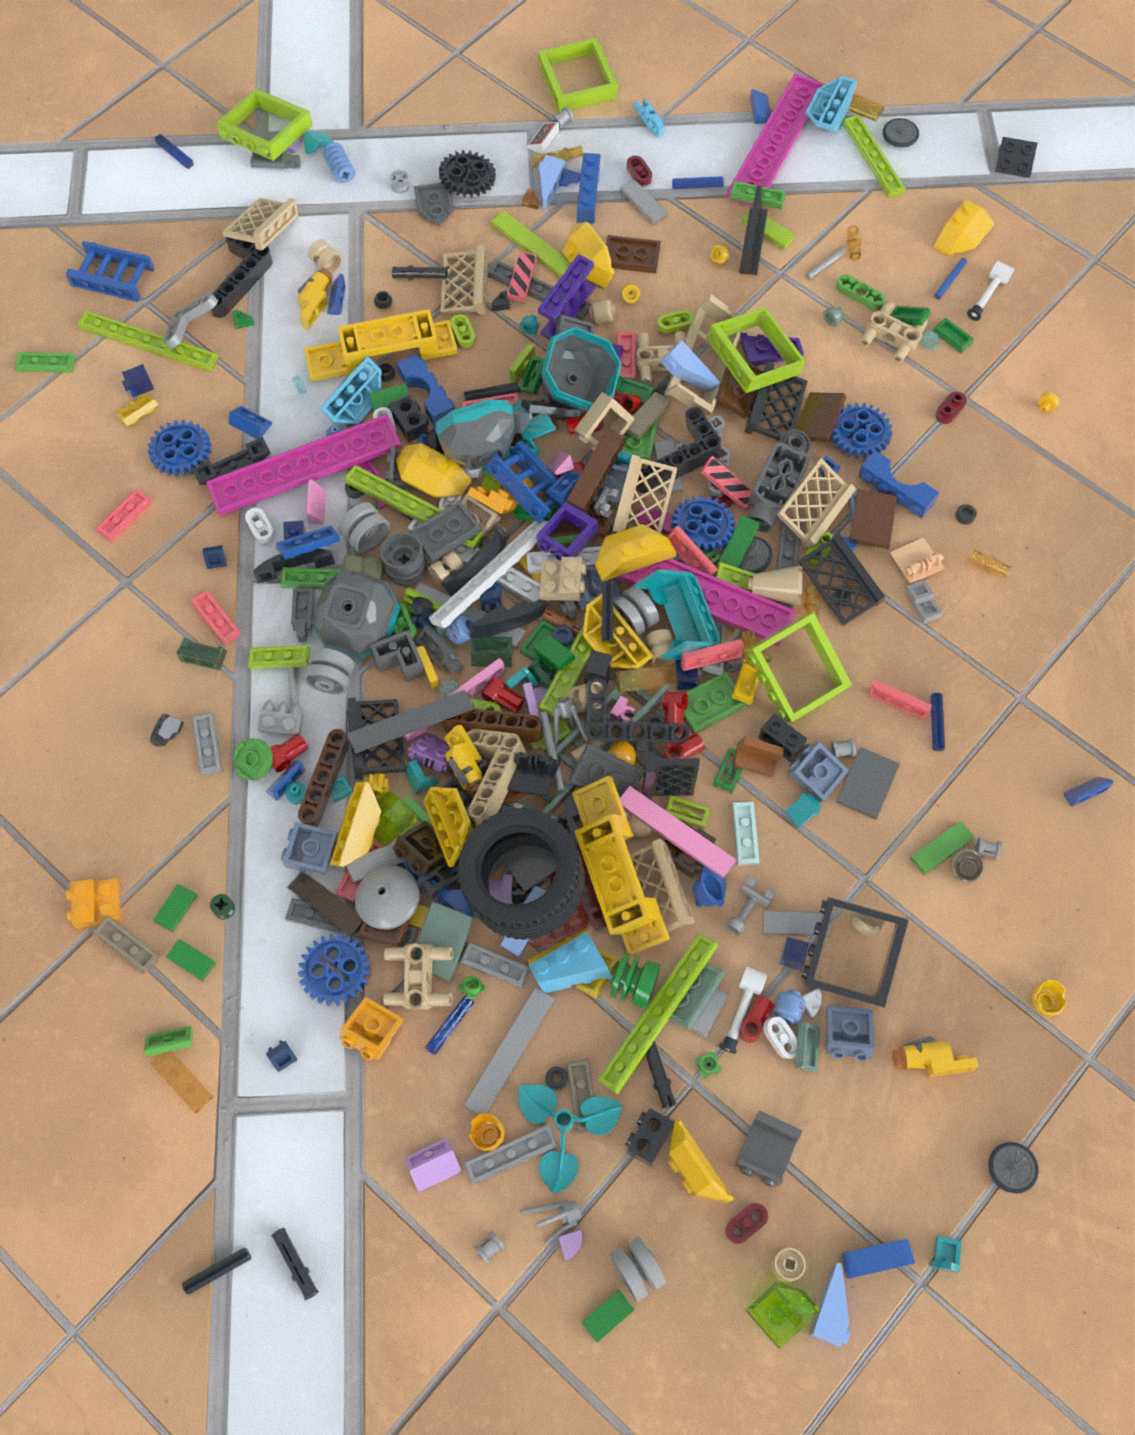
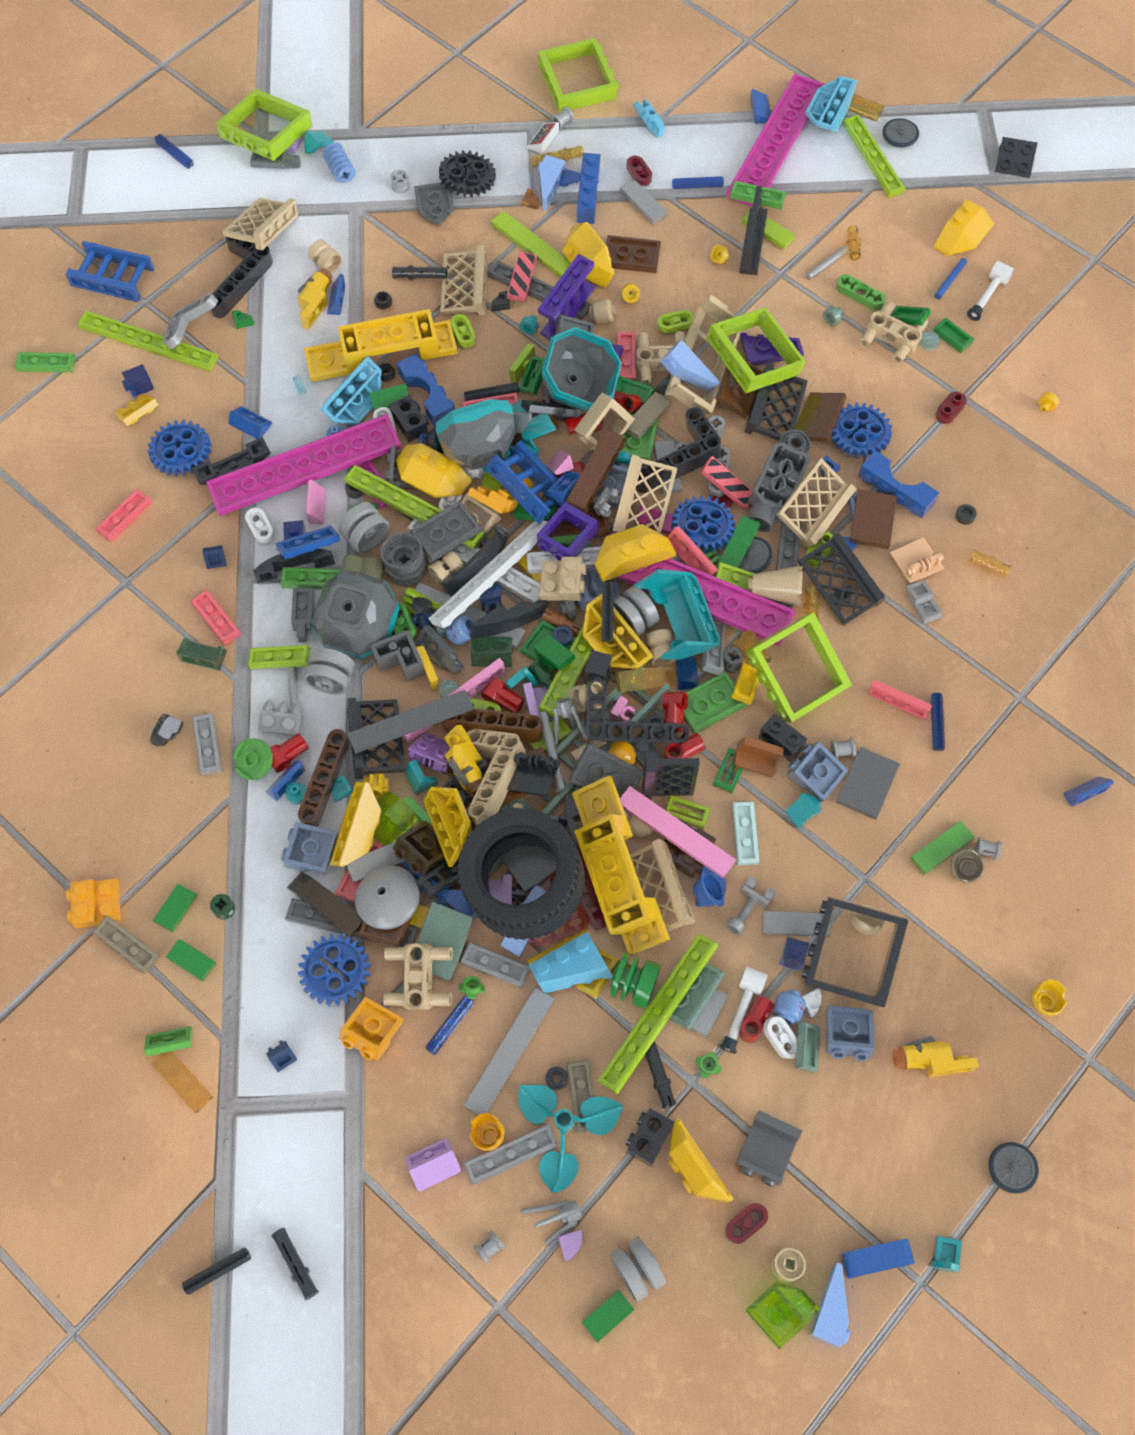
coral tile [681,639,744,671] -> none

